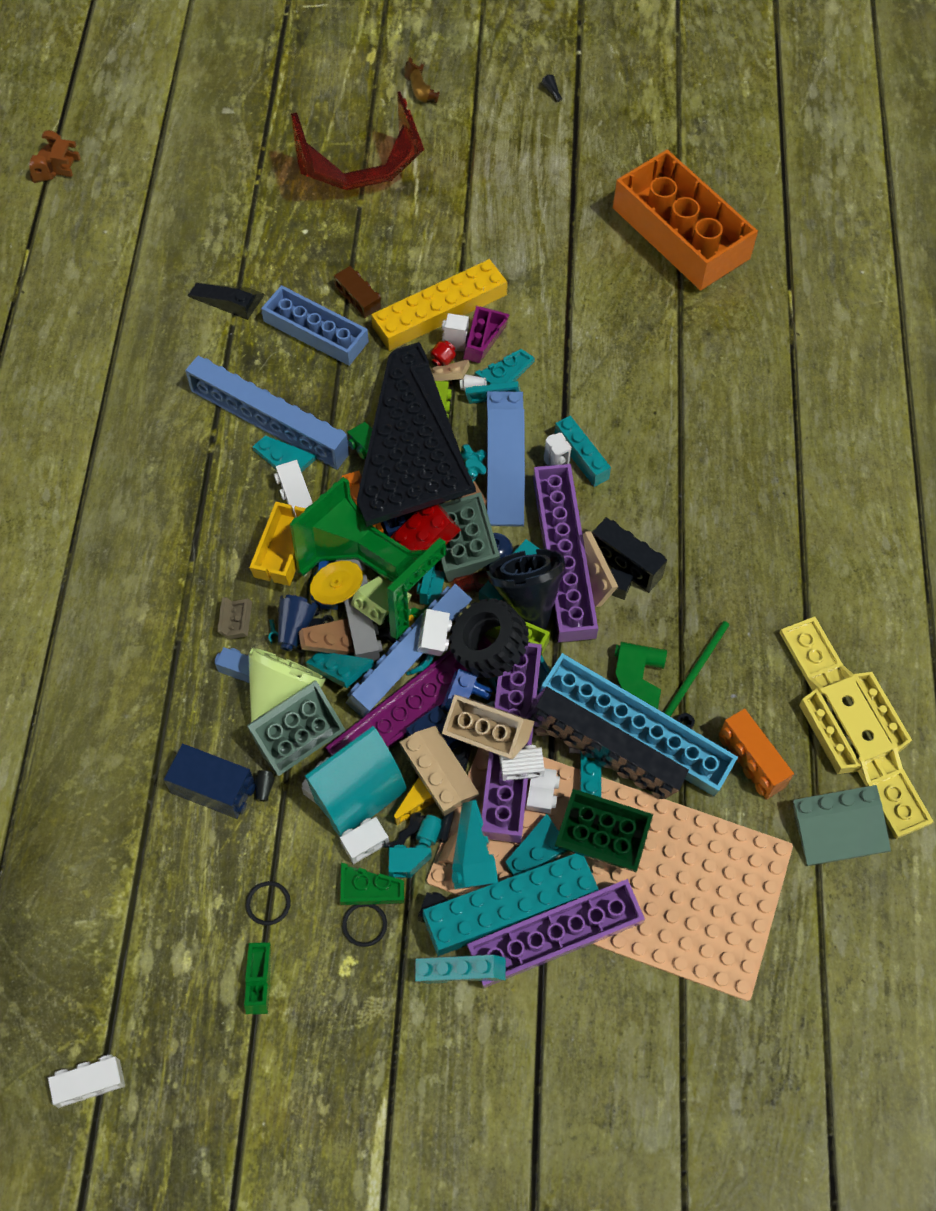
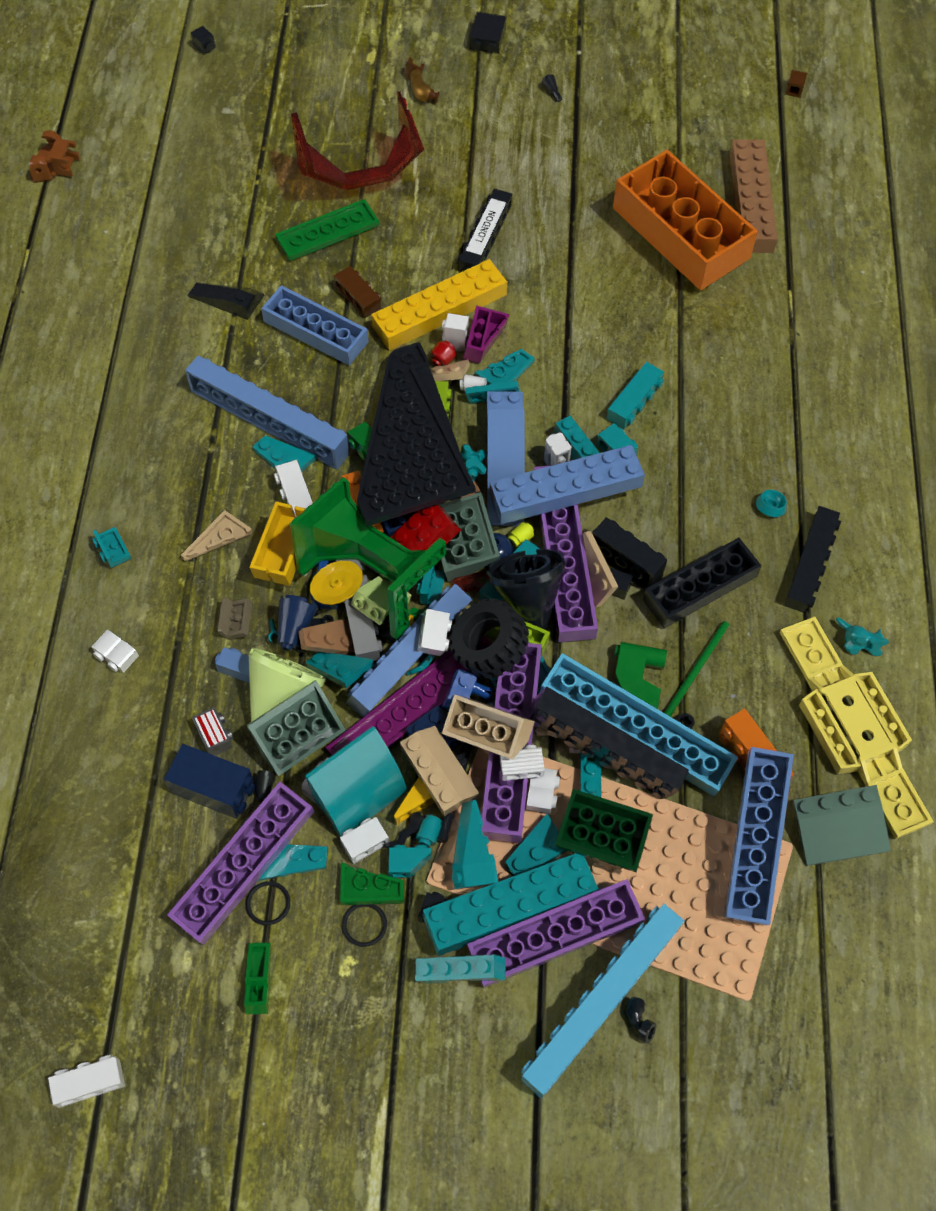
none -> white brick [91,630,139,673]
none -> teal bracket [92,526,132,568]
none -> medium lavender brick [167,782,314,945]
none -> tan wing [181,510,253,561]
none -> black brick [190,26,216,55]
none -> brick [192,707,234,756]
none -> teal wing [258,844,328,881]
none -> green plate [275,199,380,261]
none -> black brick [457,188,512,272]
none -> black brick [469,12,507,54]
none -> medium blue brick [489,445,645,524]
none -> neon yellow brick [507,522,534,549]
none -> medium azure brick [521,904,685,1099]
none -> teal brick [597,423,638,456]
none -> teal brick [606,362,664,429]
none -> black arm [626,997,656,1044]
none -> black brick [643,538,762,629]
none -> medium blue brick [724,747,794,925]
none -> medium nougat brick [729,139,778,253]
none -> teal hat [756,489,787,517]
none -> black brick [784,506,841,614]
none -> reddish brown brick [785,70,807,98]
none -> teal animal [836,617,889,656]

